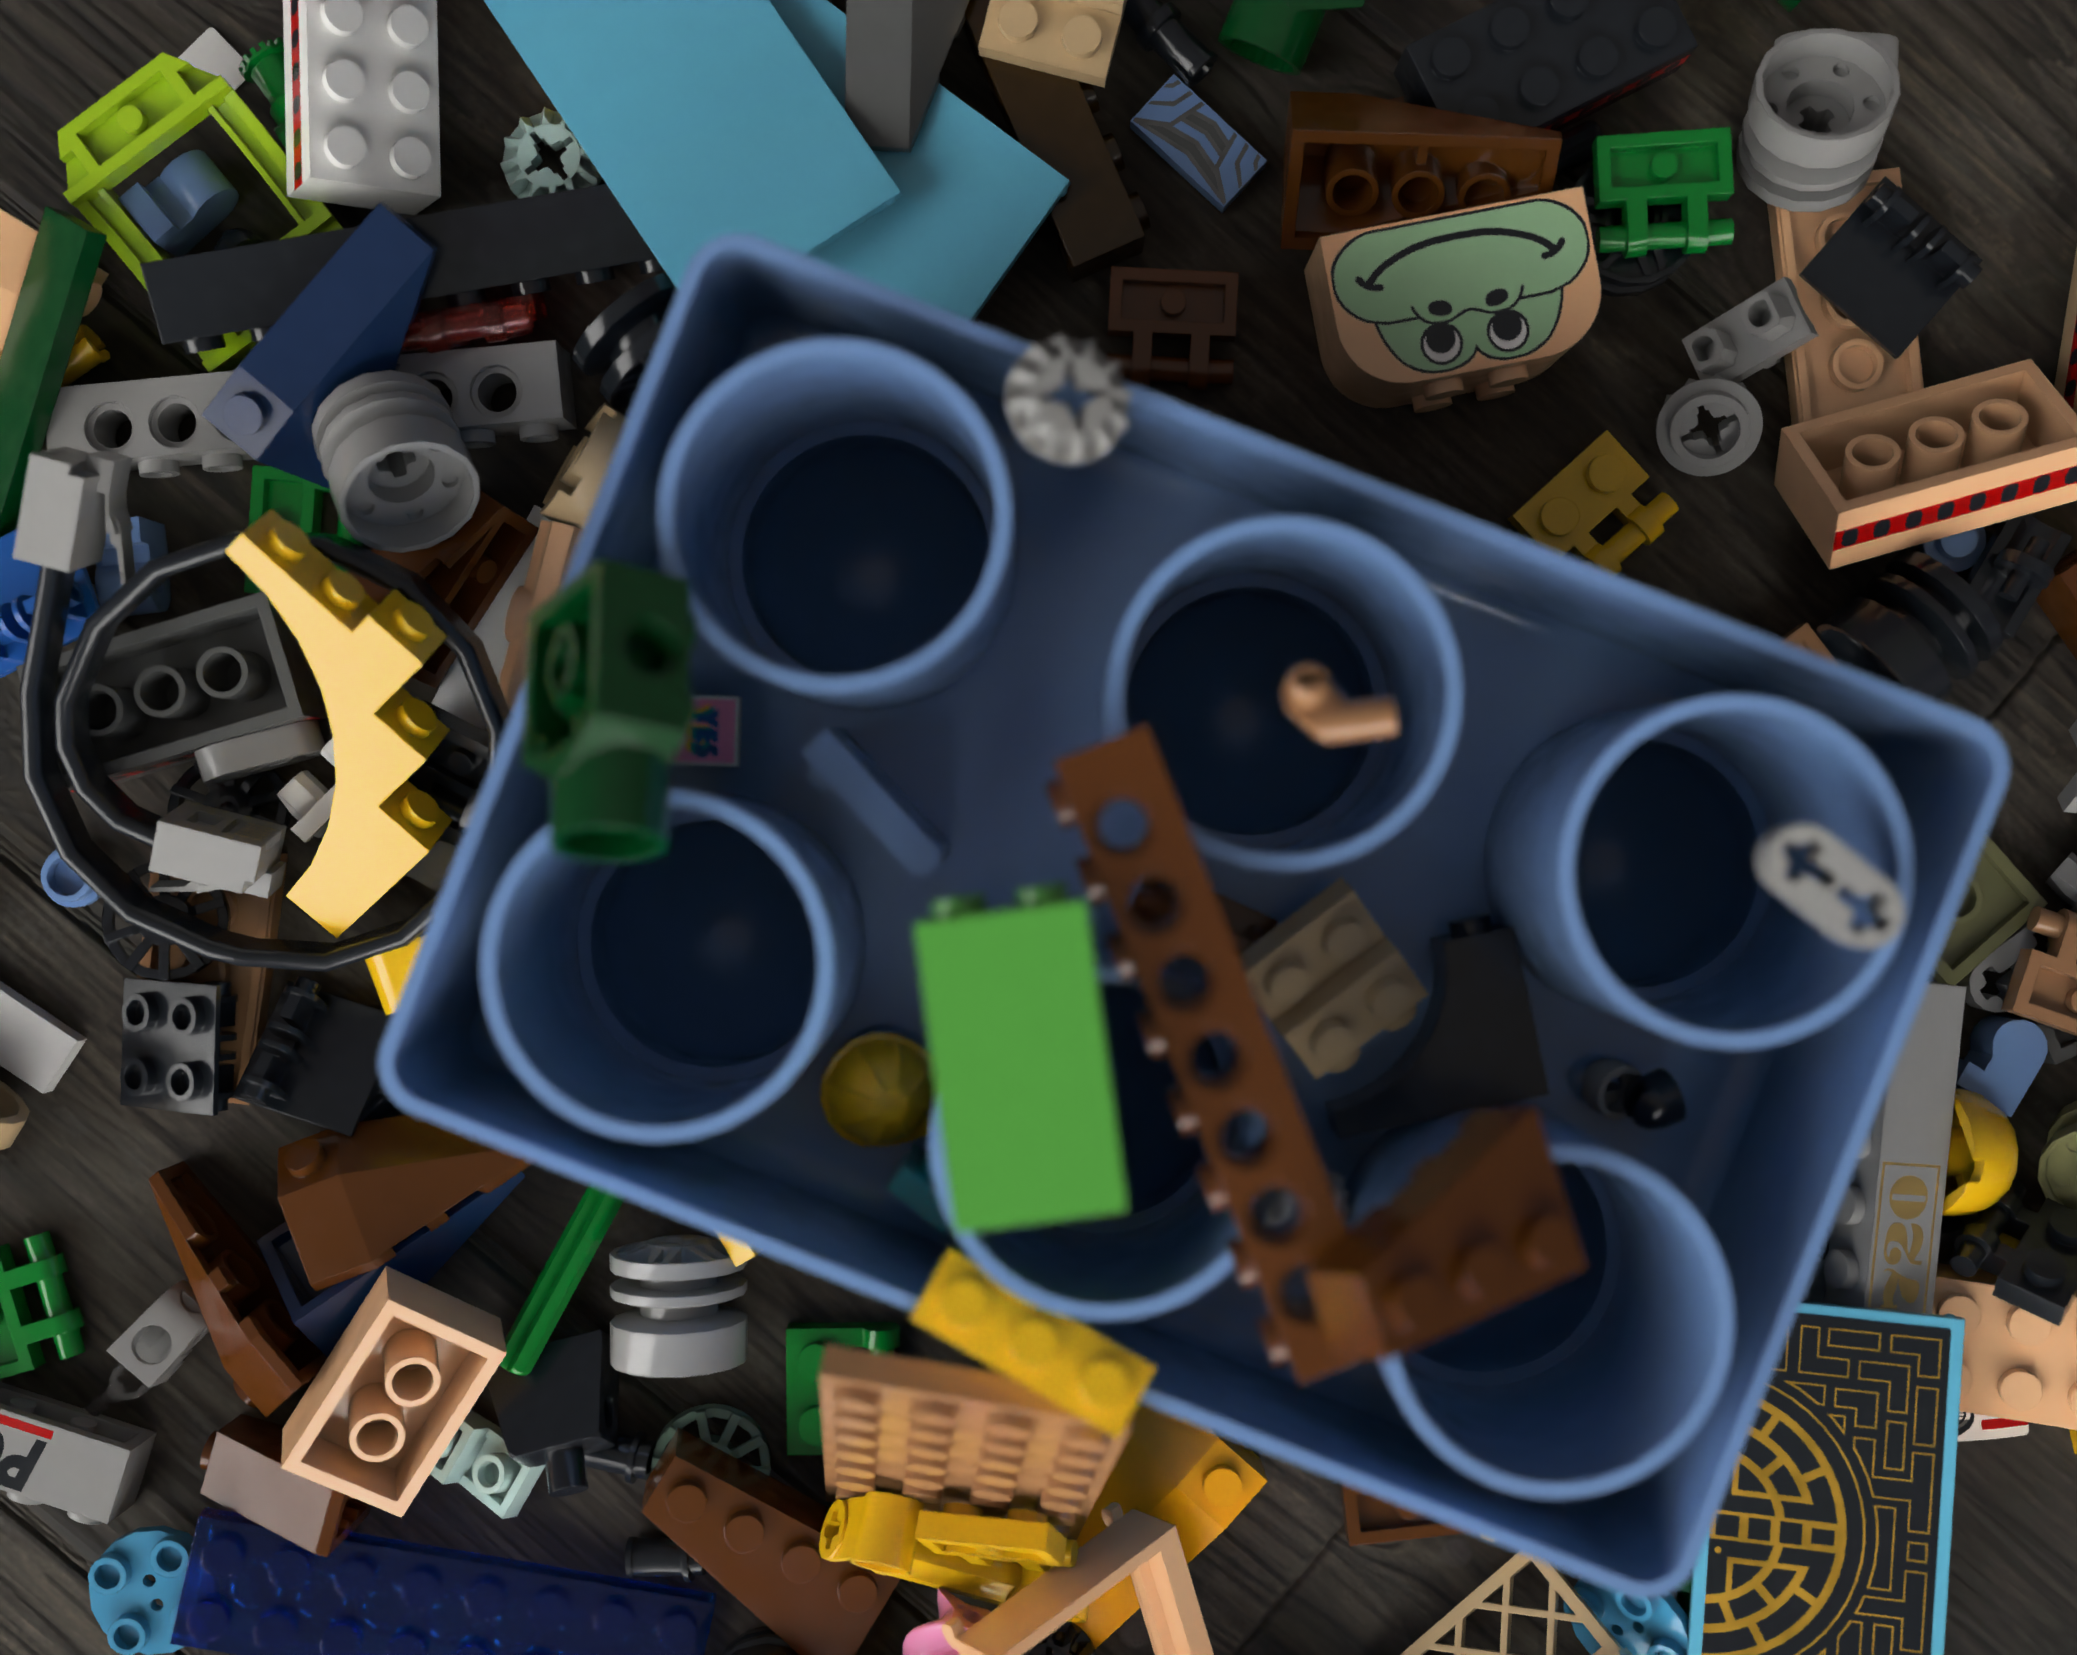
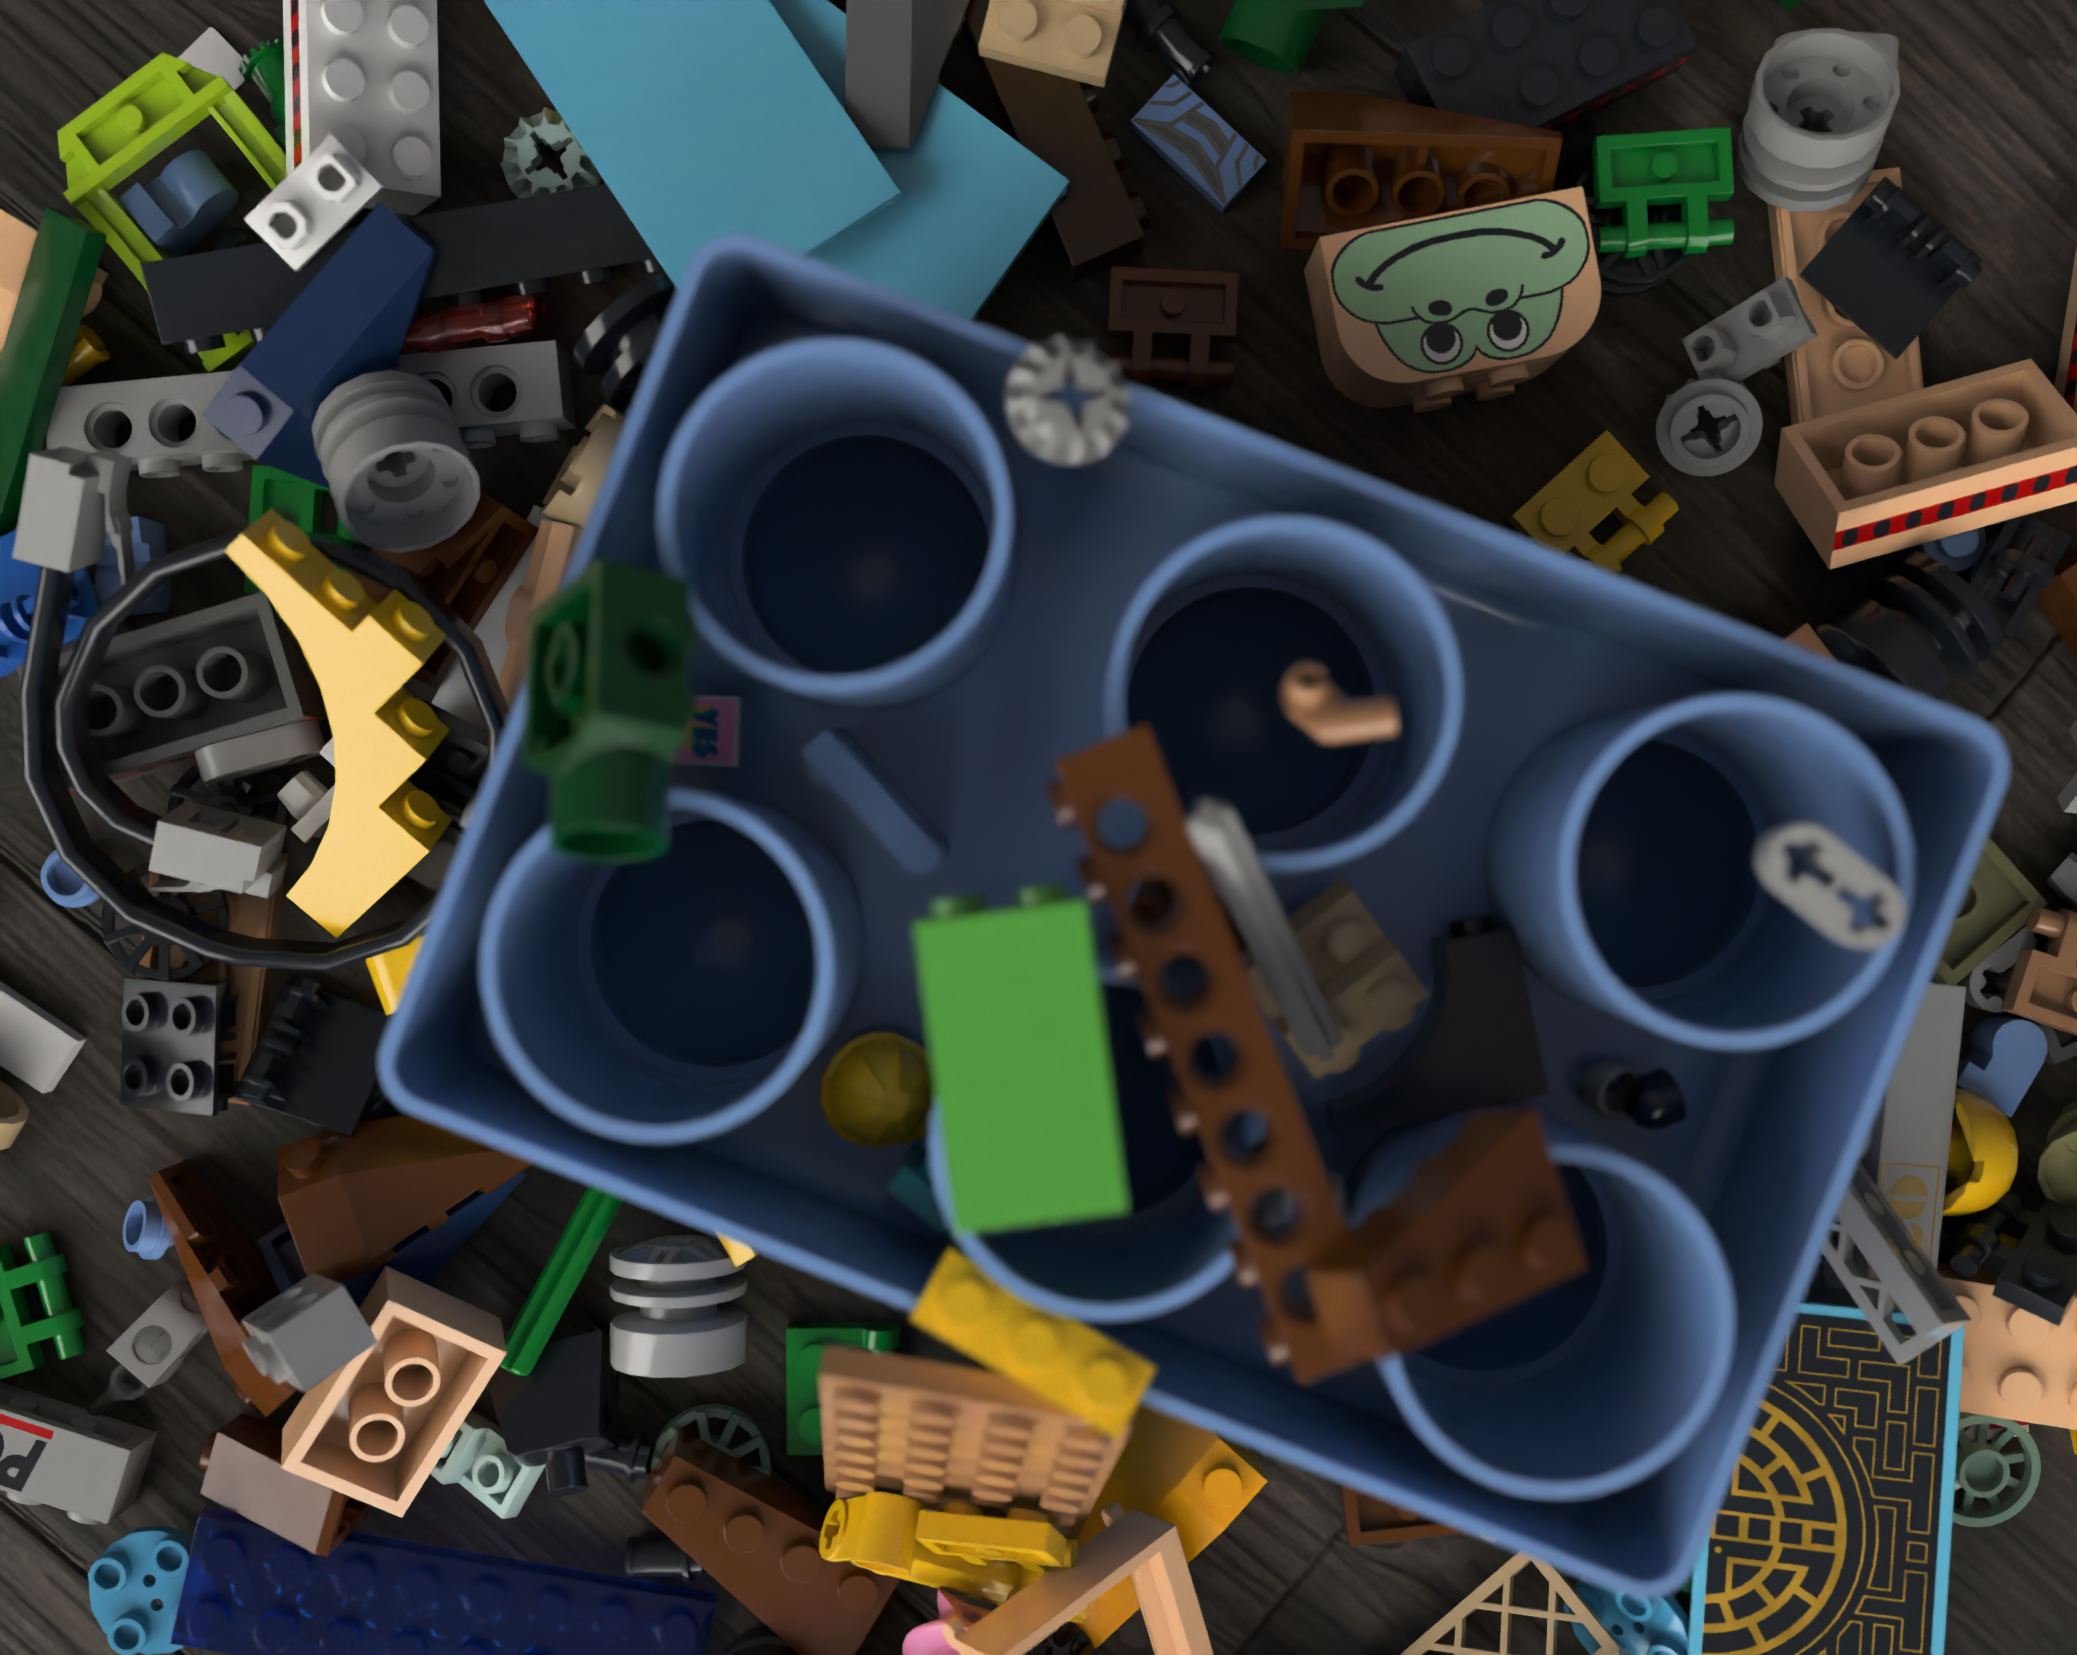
none -> medium blue plate [123,1195,174,1260]
none -> light grey brick [241,1273,378,1393]
none -> white hips [244,134,385,271]
none -> light grey axle [1186,798,1343,1061]
none -> light grey fence [1821,1160,1971,1364]
none -> sand green wheel [1952,1412,2041,1527]

